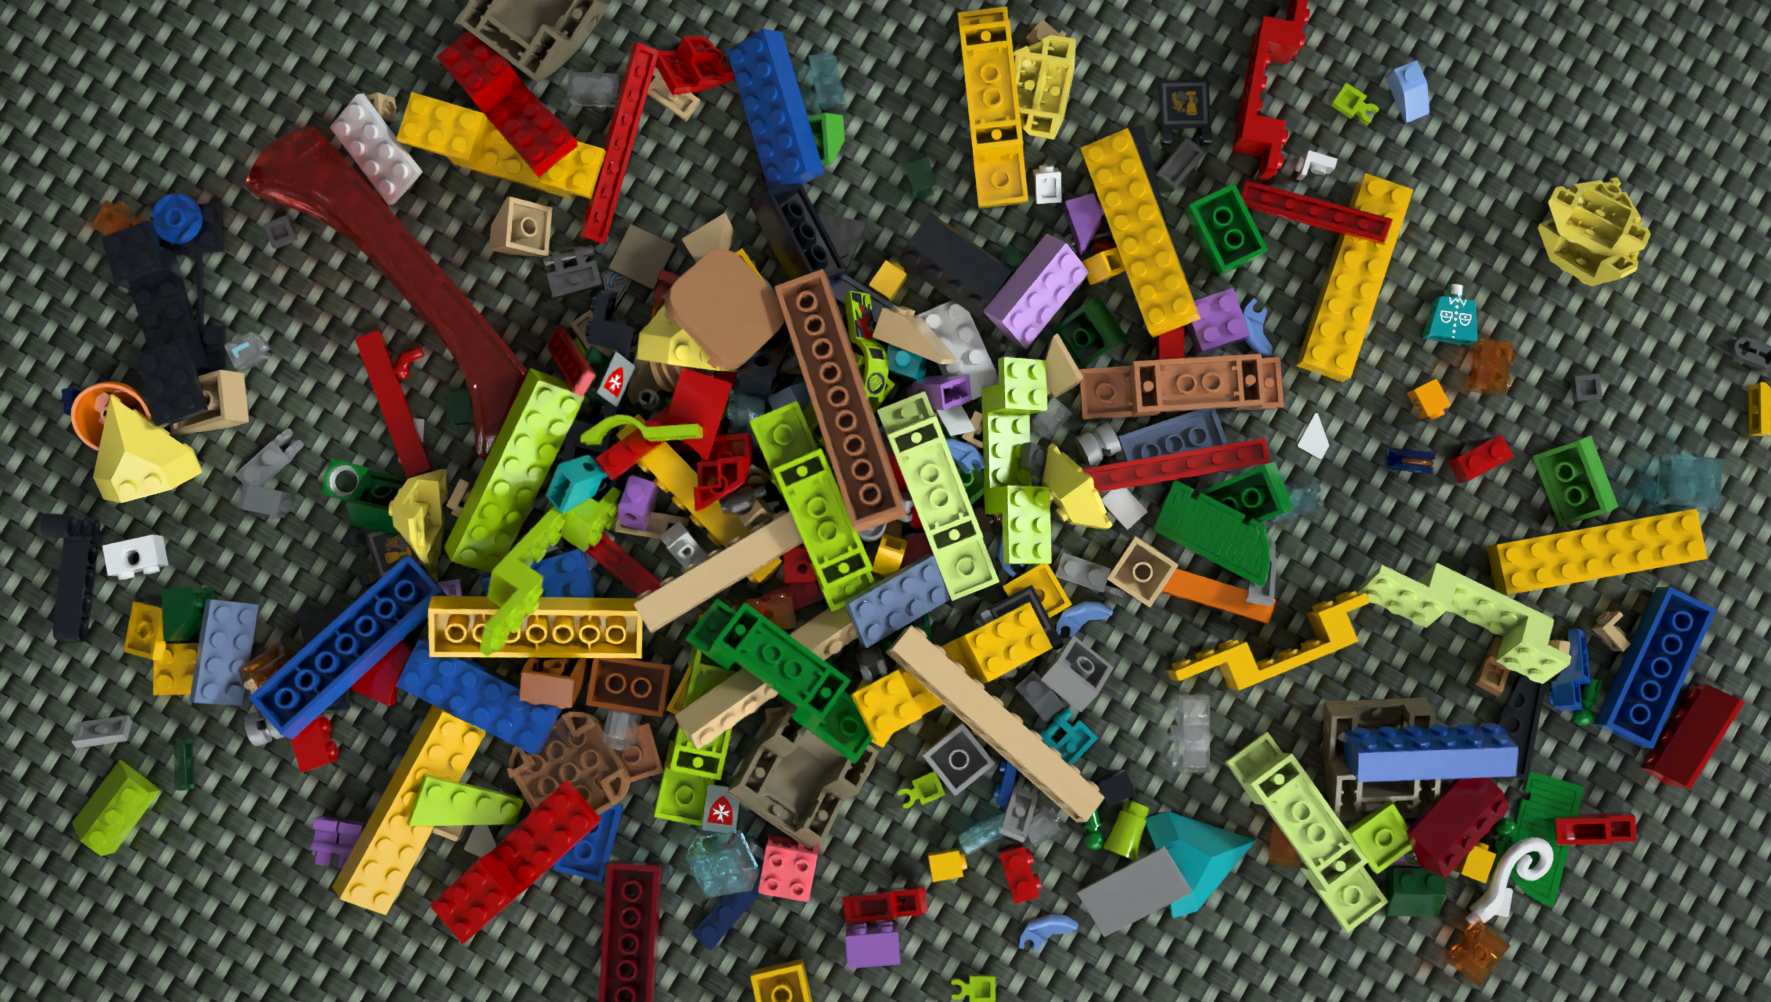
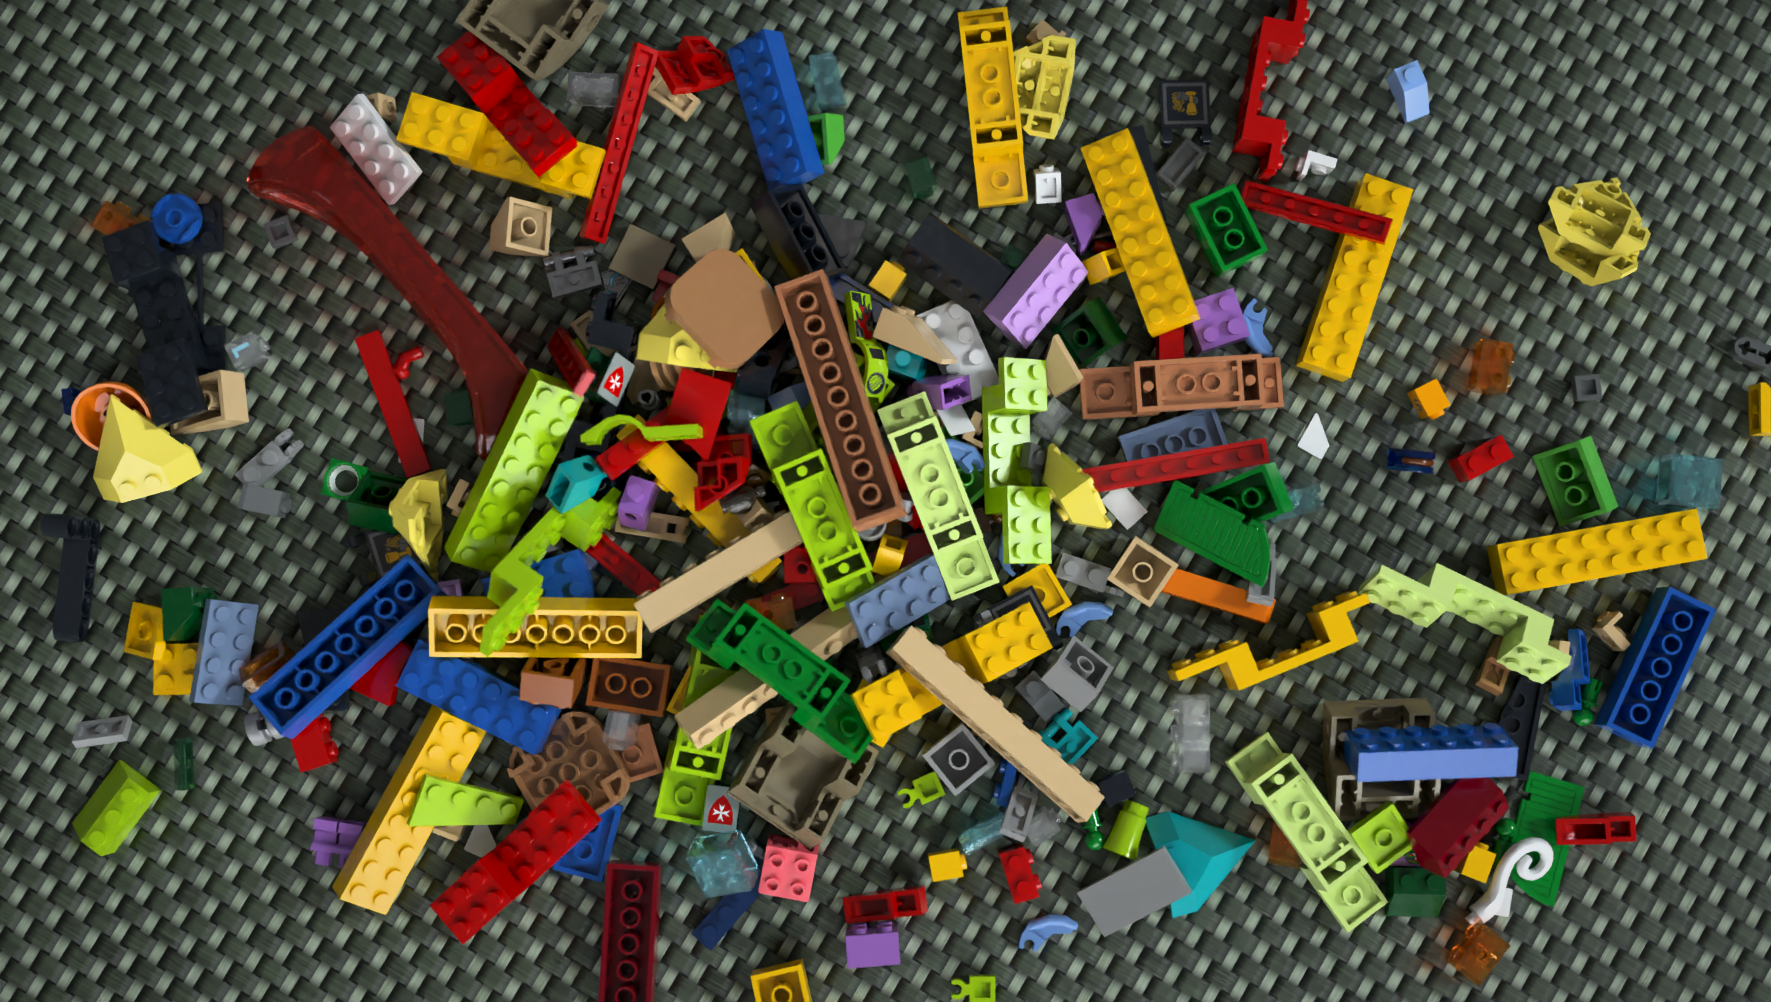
white brick [102,535,168,580] -> none
white hips [660,521,708,568] -> none
light grey wheel [1075,422,1122,467] -> none
lime plate [1330,83,1379,125] -> none
teal torso [1422,284,1478,345] -> none
red slope [1641,683,1745,789] -> none

